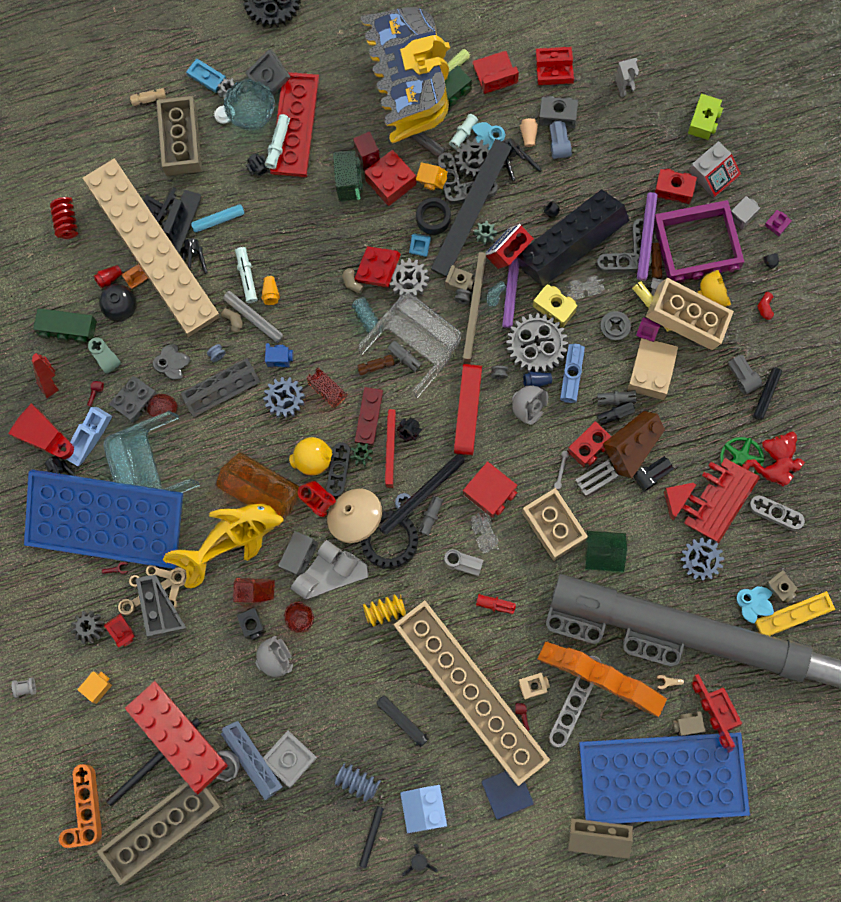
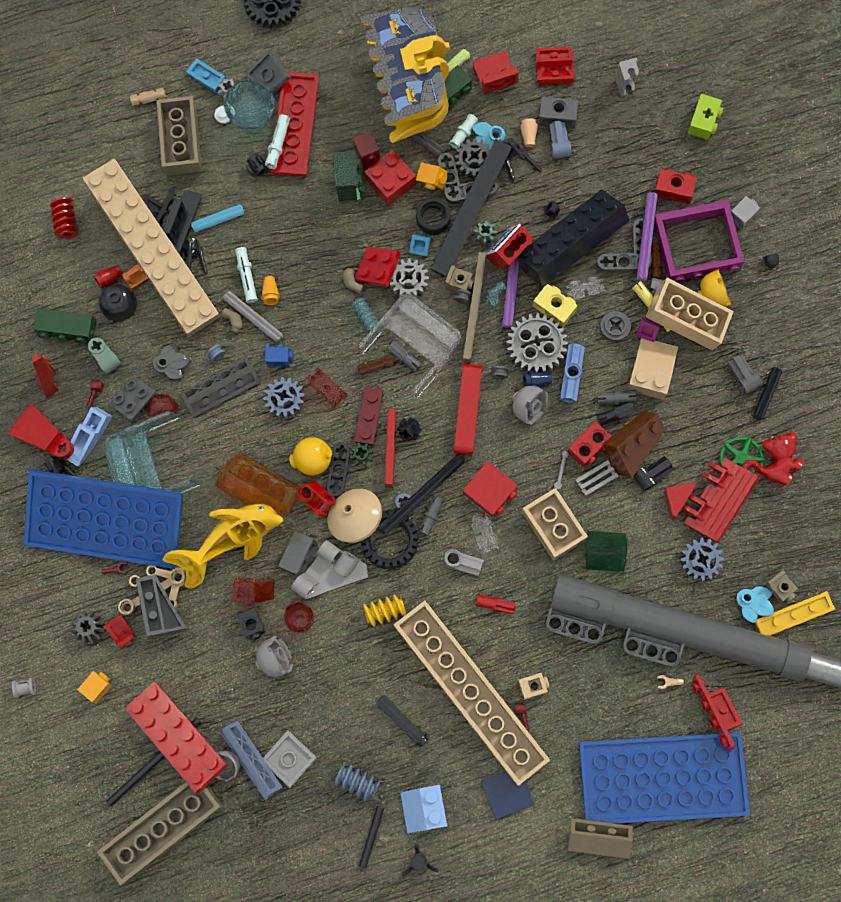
orange beam [59,764,102,848] -> none
orange arch [537,641,667,717] -> none
light grey beam [548,656,602,748] -> none
dark tan brick [672,711,705,736] -> none
light grey slope [689,141,741,198] -> none
light grey beam [749,495,805,531] -> none
red arm [757,292,774,320] -> none
magenta tile [764,210,792,236] -> none

